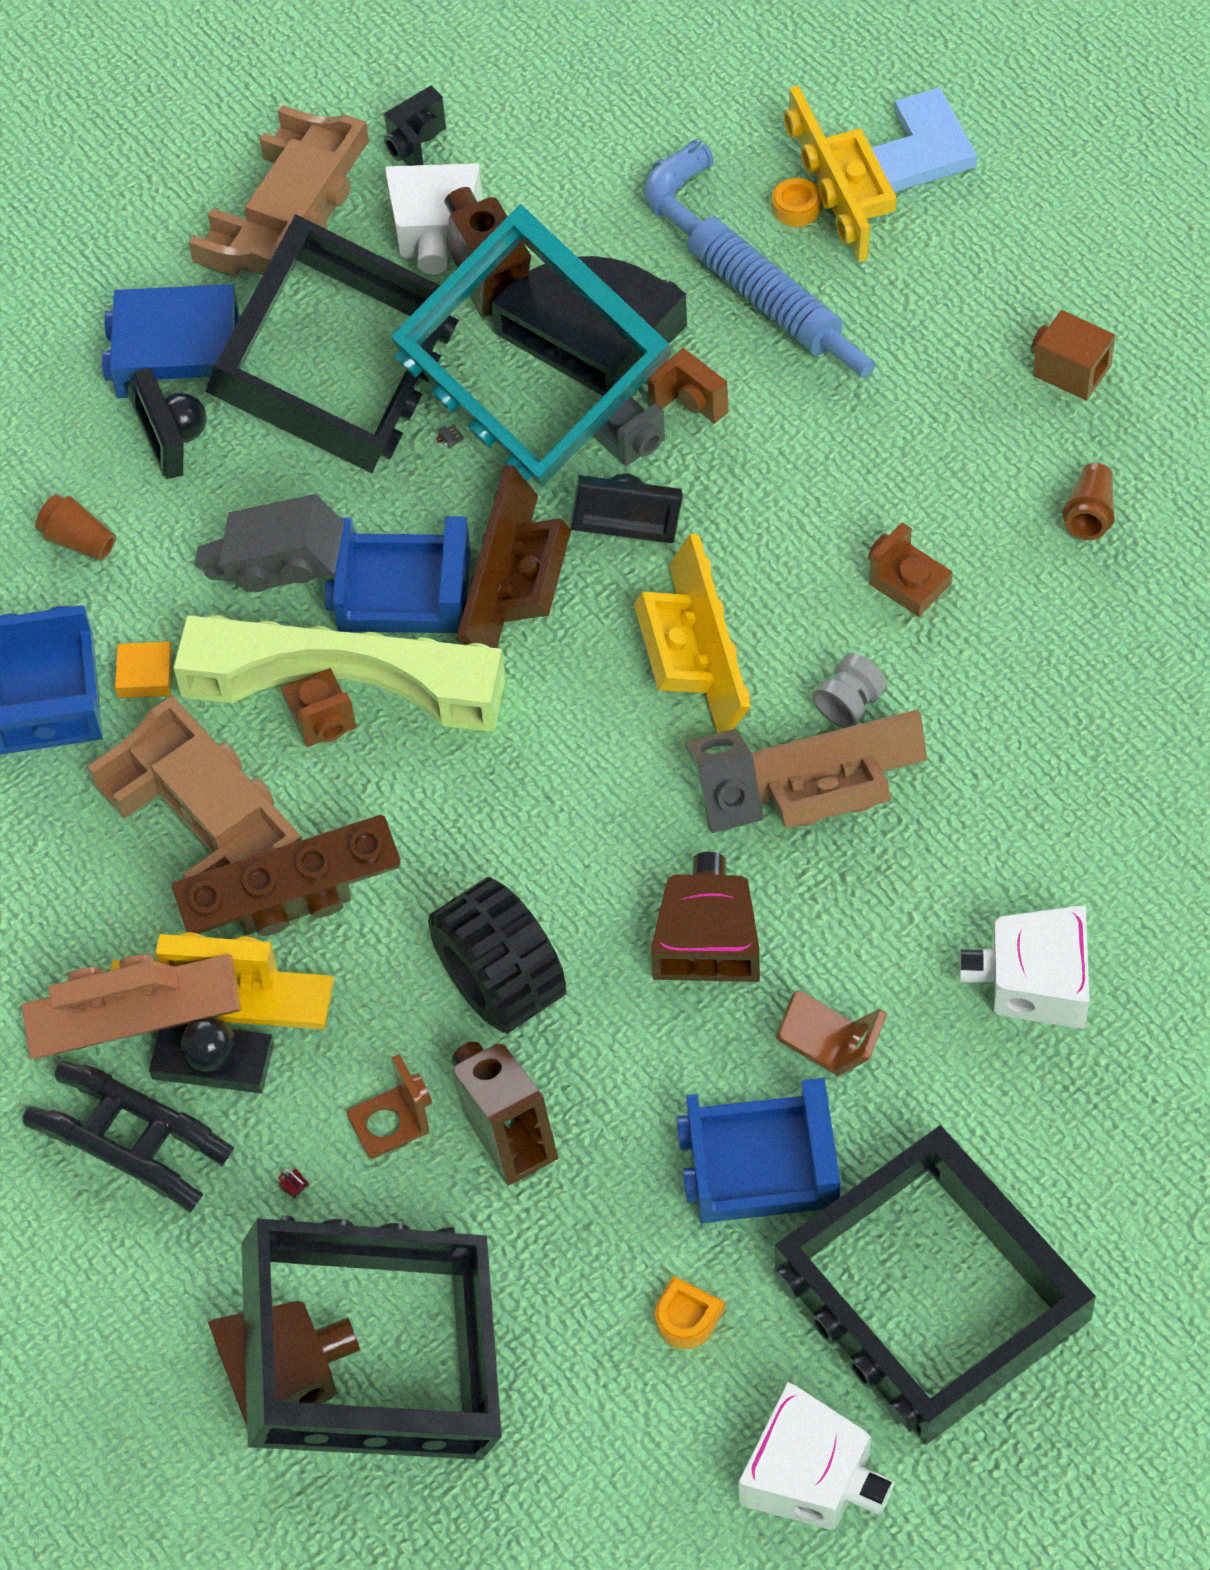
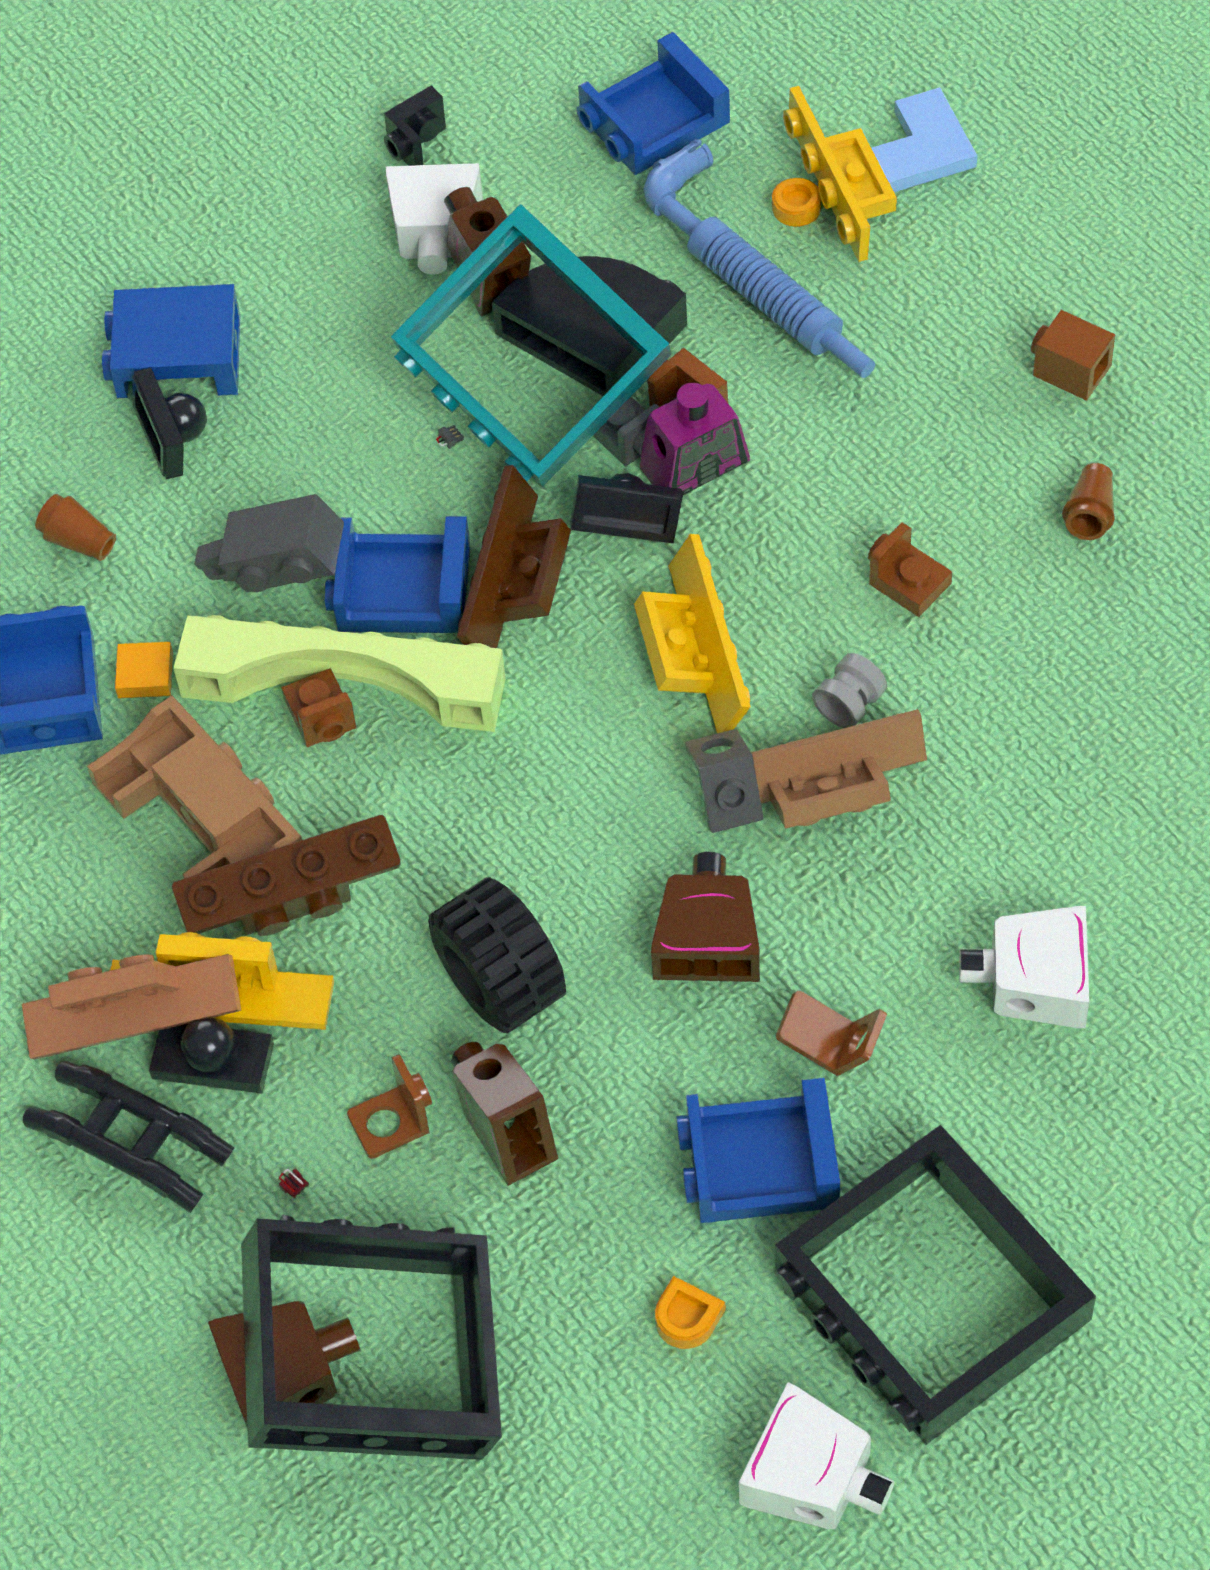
medium nougat bracket [189,105,369,277] -> none
black window [205,214,459,473] -> none
none -> blue panel [577,32,730,175]
none -> magenta torso [640,383,750,495]

